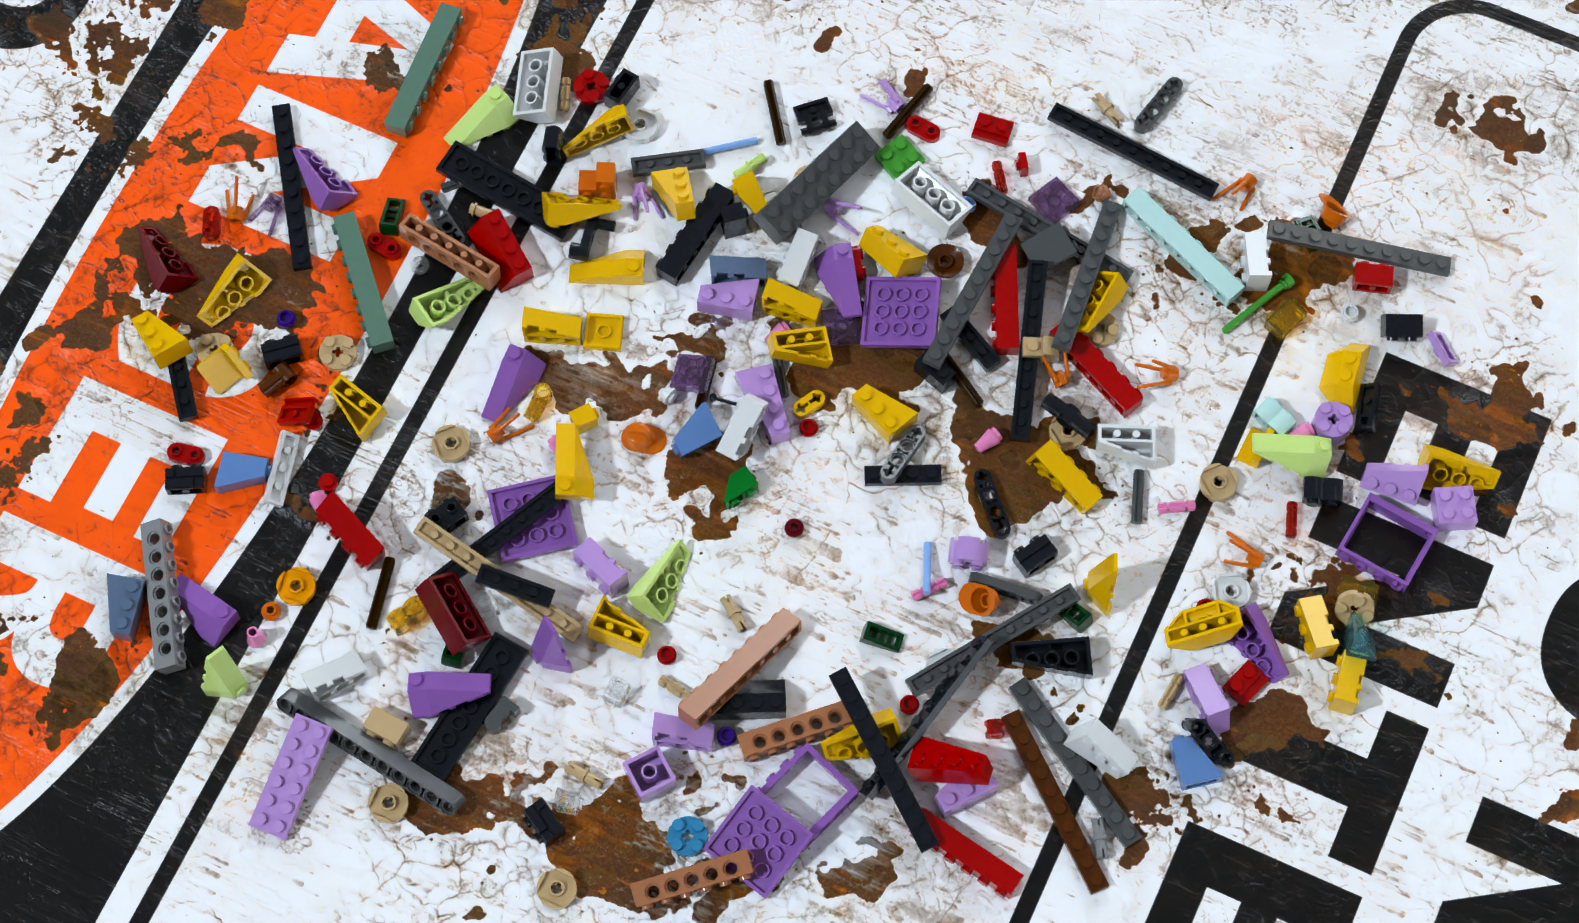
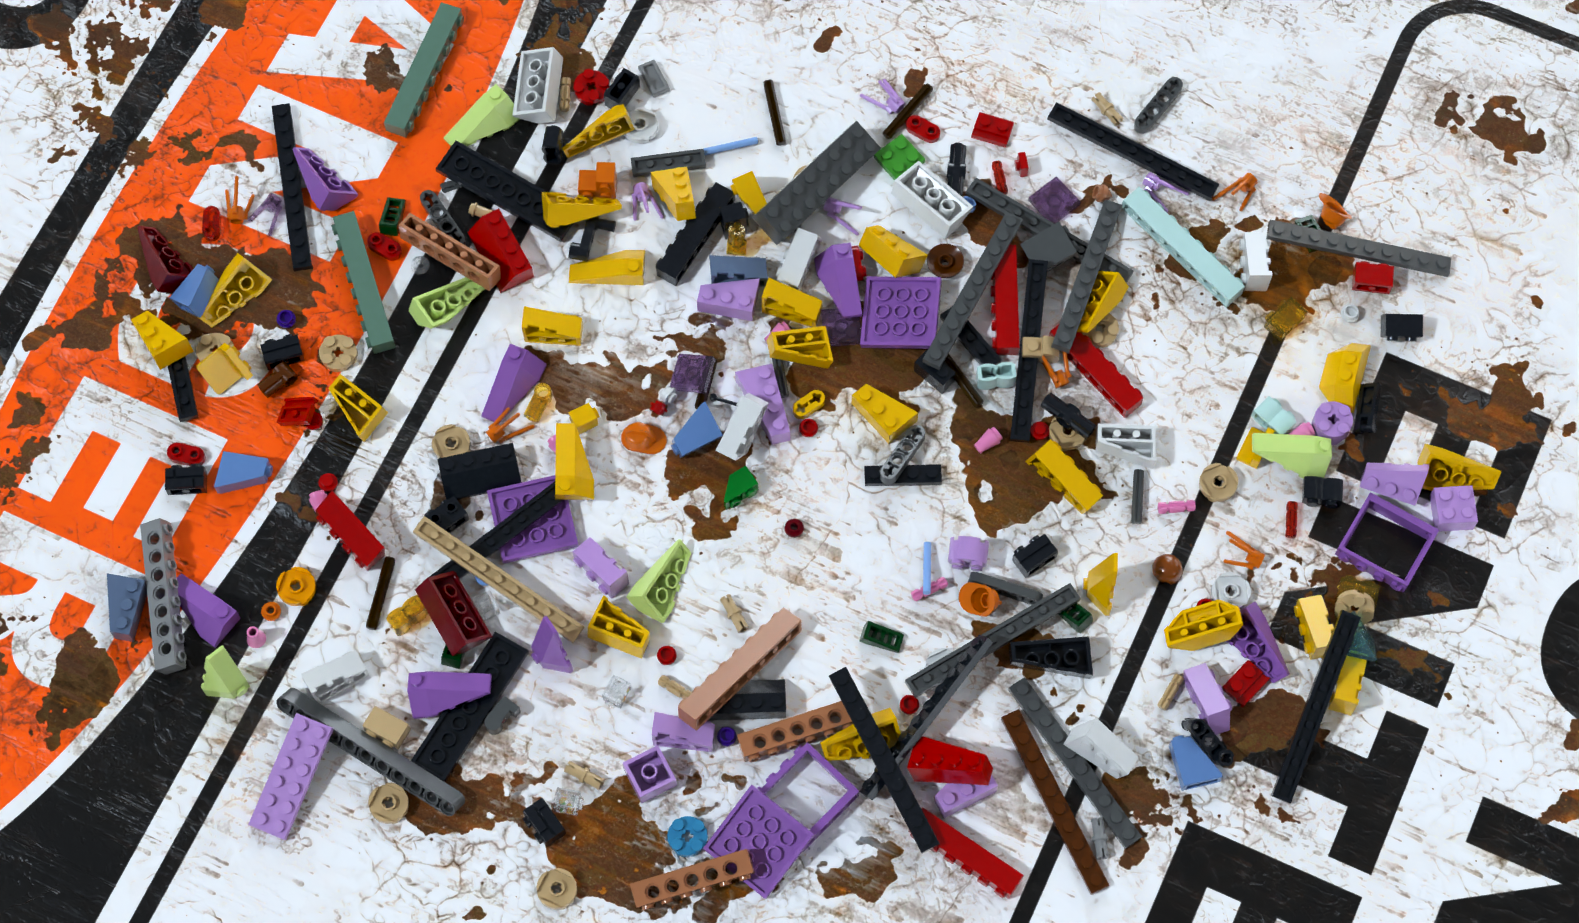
white plate [262,430,301,508] -> none
black plate [475,563,556,609] -> none
yellow tile [583,313,624,352] -> none
yellowish green axle [732,153,768,178] -> none
black plate [793,97,837,136] -> none
black beam [973,469,1011,540] -> none
clear red wheel [984,719,1005,739] -> none
orange plant [1135,359,1179,389] -> none
bright green piece [1222,273,1295,334] -> none
lavender plate [1427,331,1458,367] -> none
none -> medium blue slope [170,264,219,318]
none -> black slope [437,443,522,500]
none -> light grey tile [638,59,670,98]
none -> red plate [649,400,668,416]
none -> clear yellow piece [726,222,747,256]
none -> black piece [947,143,966,196]
none -> light aqua brick [976,362,1016,390]
none -> red plate [1030,421,1049,440]
none -> lavender plant [1143,172,1189,212]
none -> dark orange hair [1152,554,1183,585]
none -> black plate [1271,610,1361,804]

